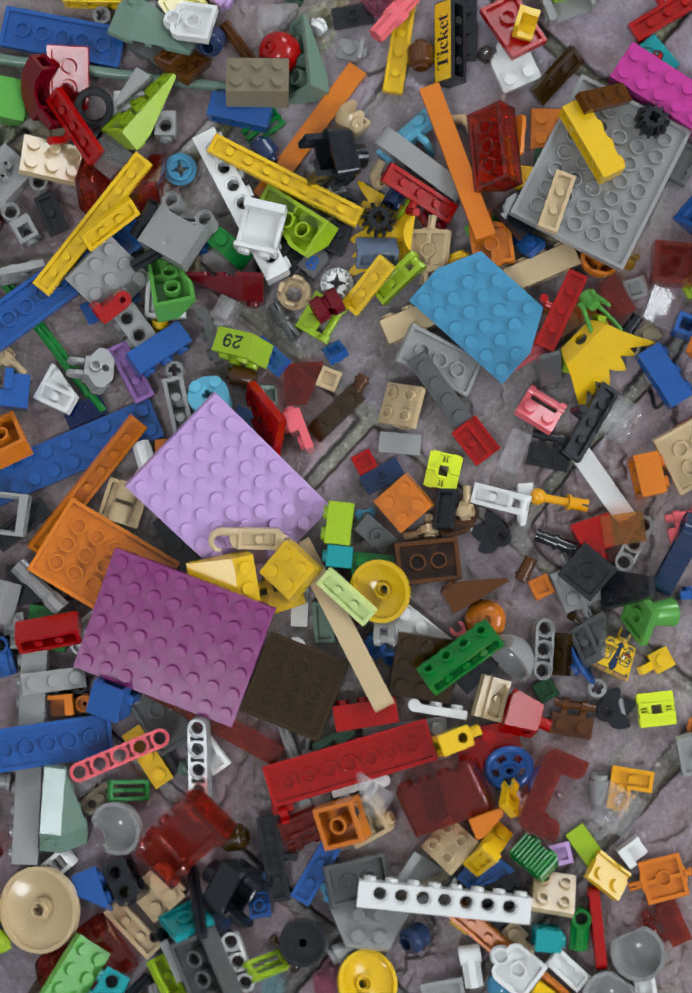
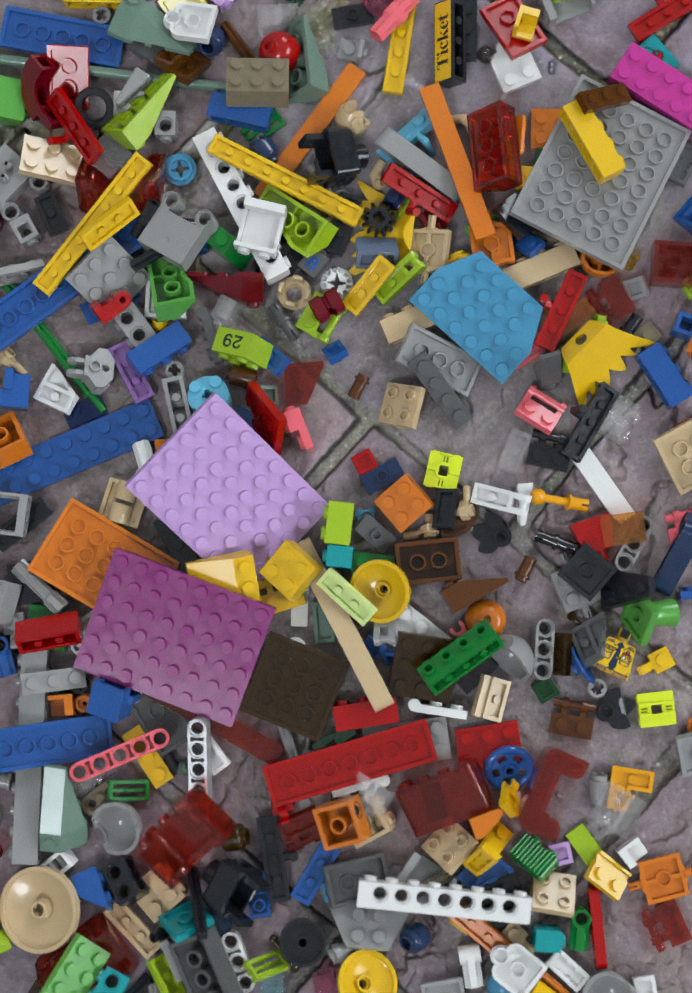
orange tile [27,414,148,553] -> none
tan plate [208,527,292,552] -> none
dark brown plate [307,384,366,443] -> none
white plate [310,17,328,37] -> none
tan plate [315,365,343,393] -> none
light grey tile [378,431,422,456] -> none
reddish brown head [407,39,434,72] -> none
yellow torso [431,724,482,757] -> none
red plate [451,415,500,467] -> none
torso [499,688,552,738] -> none
orange tile [527,573,555,601] -> none
dark brown plate [529,46,584,106] -> none
tan plate [536,169,576,235] -> none
bright green plant [578,289,623,333] -> none
light grey cylinder [610,926,666,982] -> none
orange brick [627,450,669,500] -> none
black gear [634,103,670,139] -> none
clear piece [641,284,682,332] -> none

